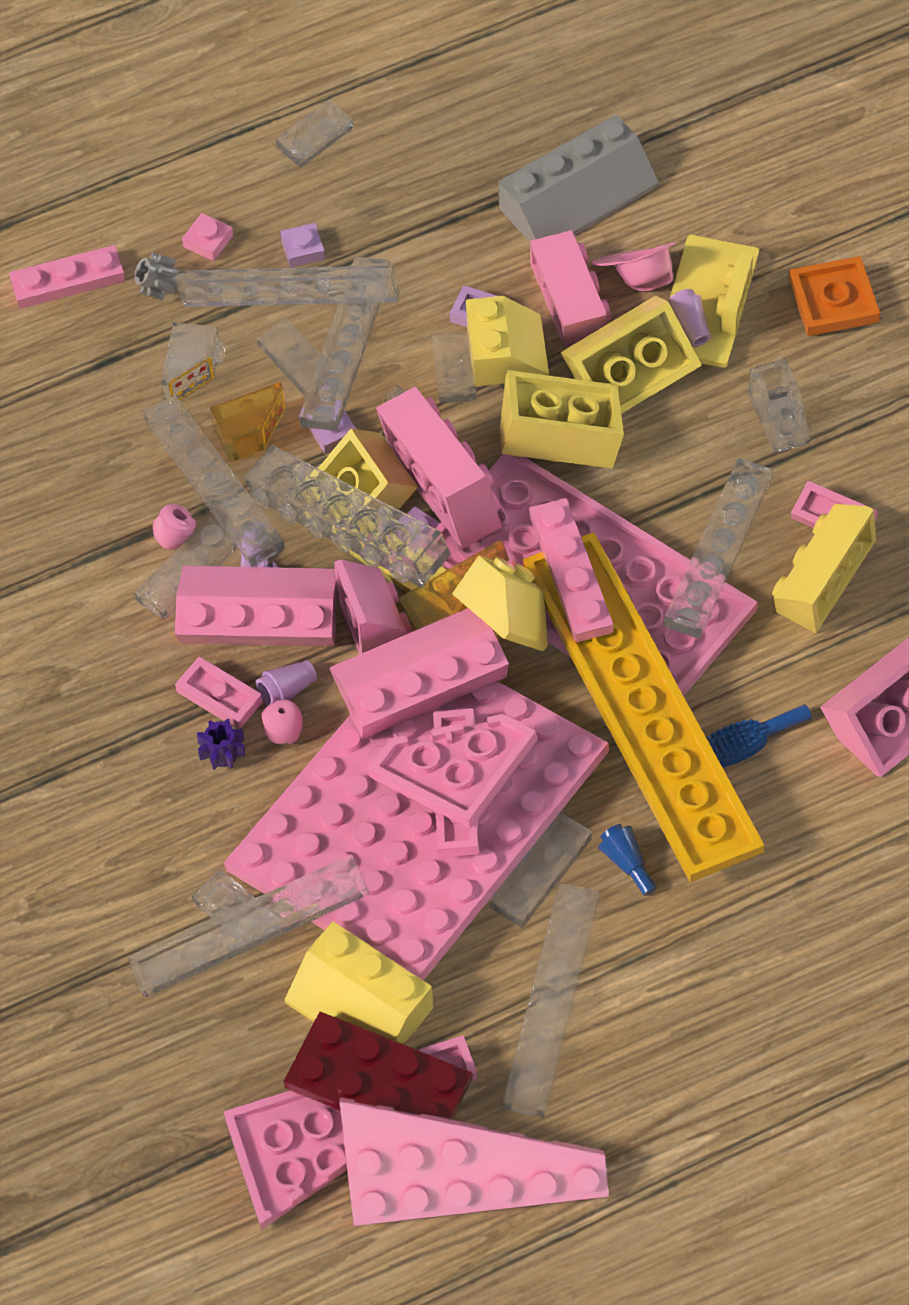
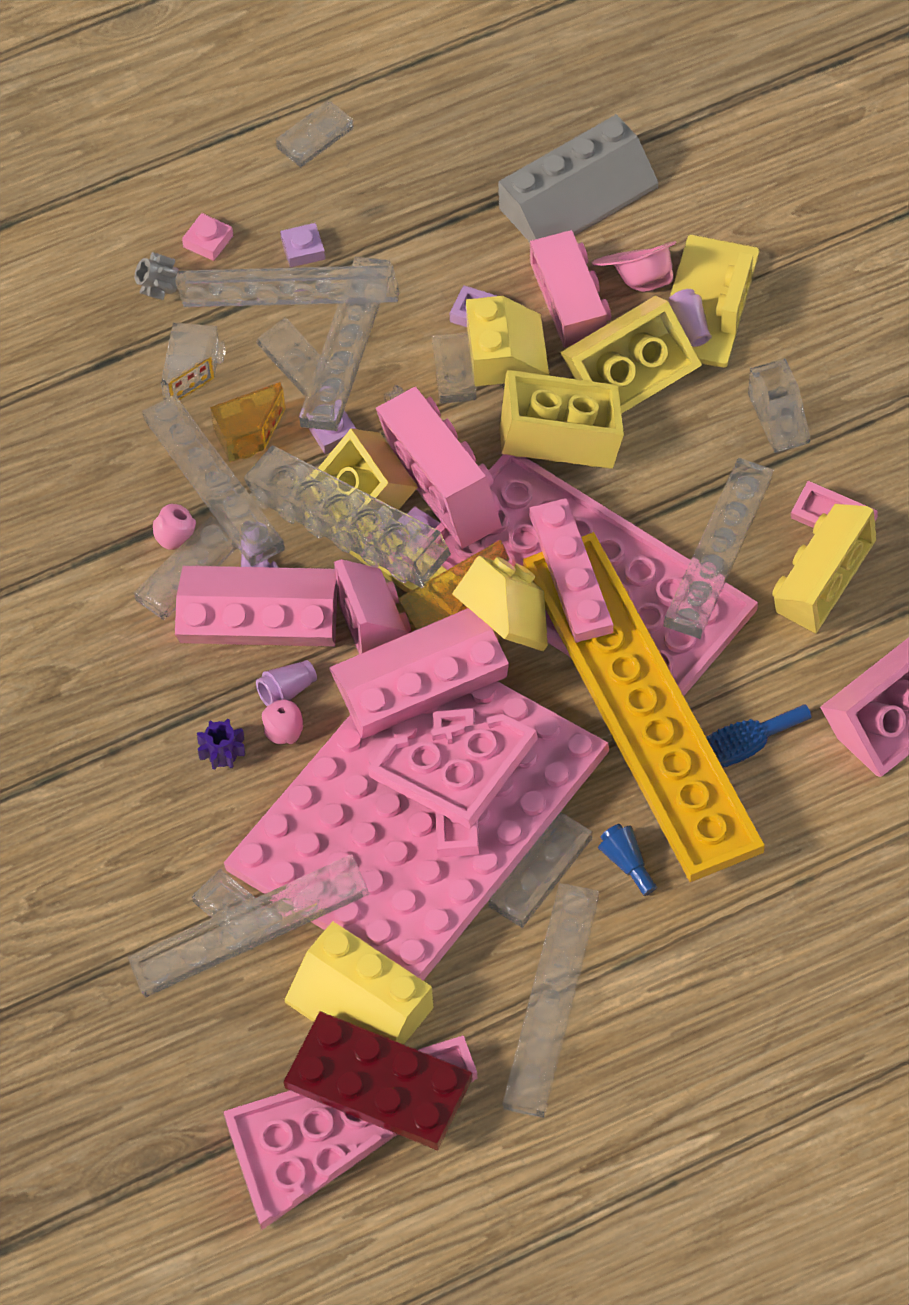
bright pink plate [9,245,125,309] -> none
bright pink plate [175,657,263,729] -> none
bright pink wing [340,1097,609,1226] -> none
orange plate [788,256,880,336] -> none

